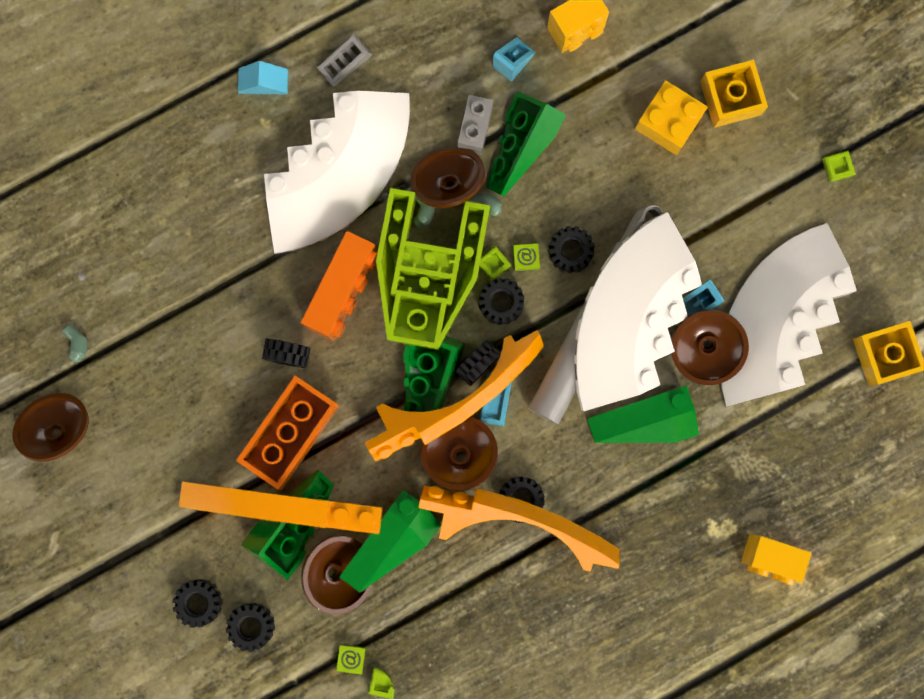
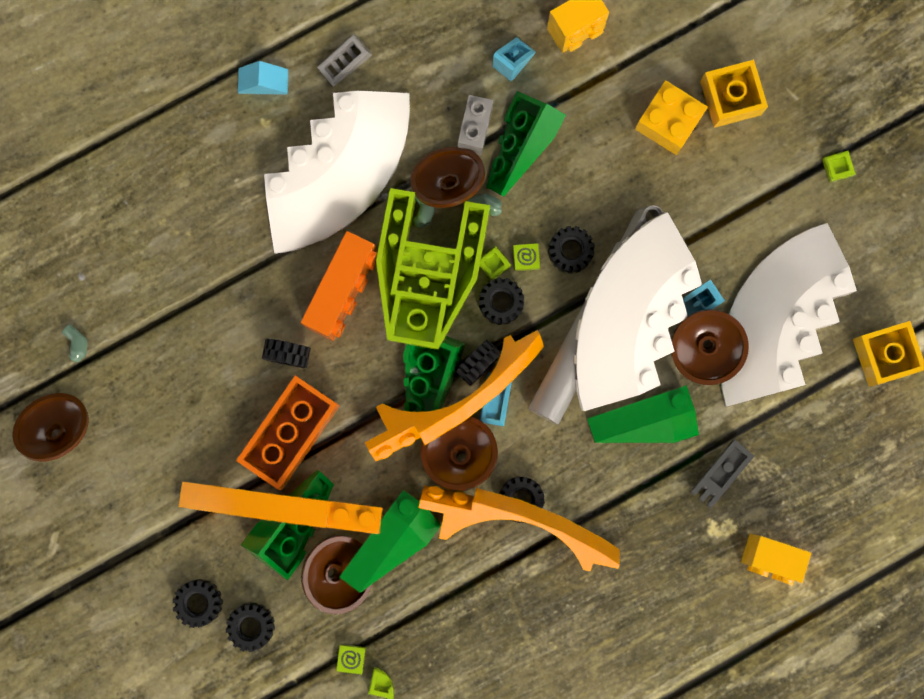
none -> dark grey hinge [690,440,754,509]

